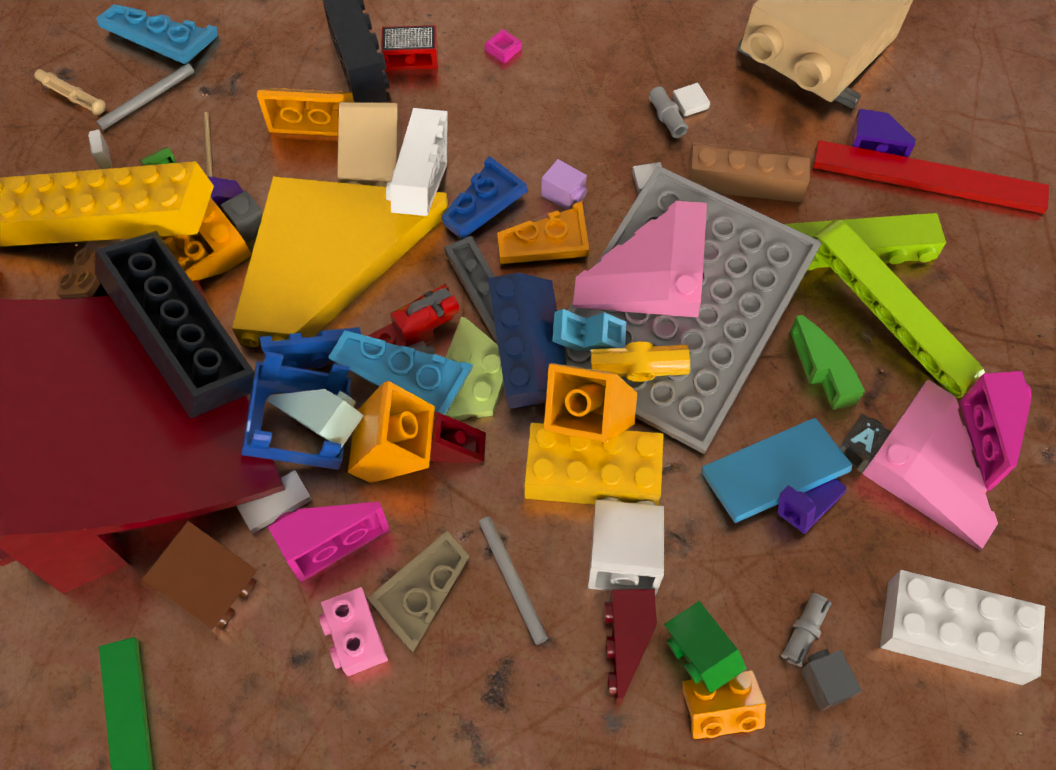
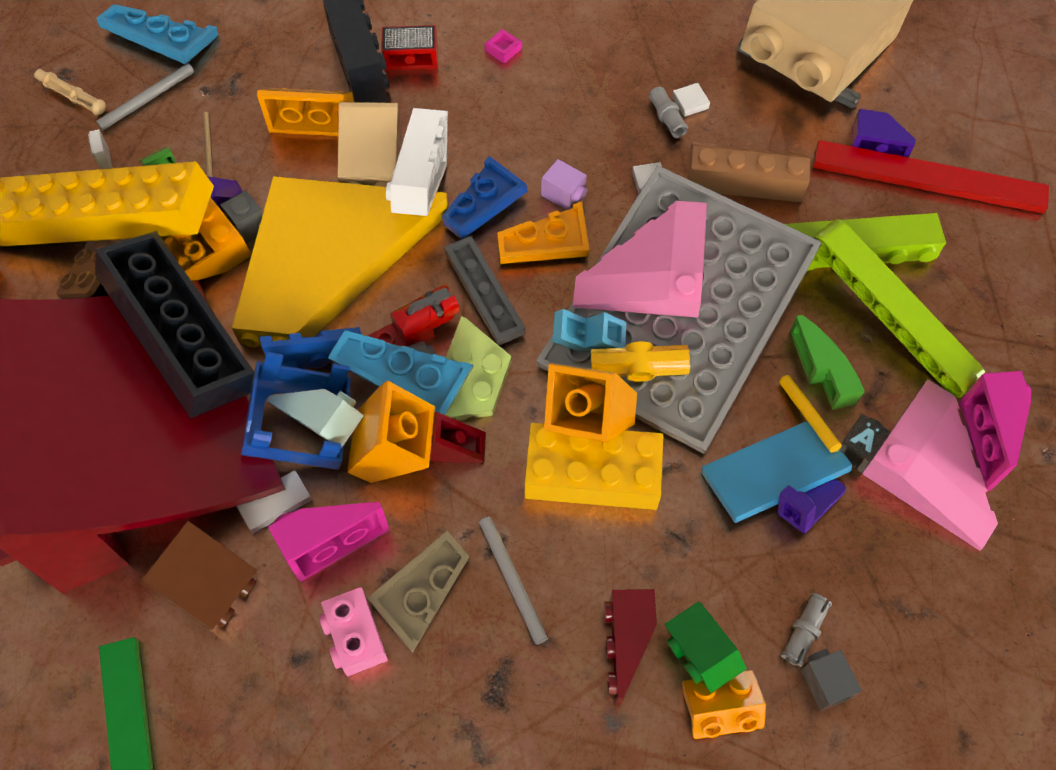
dark blue slope [488,273,567,409] -> none
white slope [588,497,664,596] -> none
white brick [880,570,1045,685] -> none
none -> yellow bar [779,375,842,453]

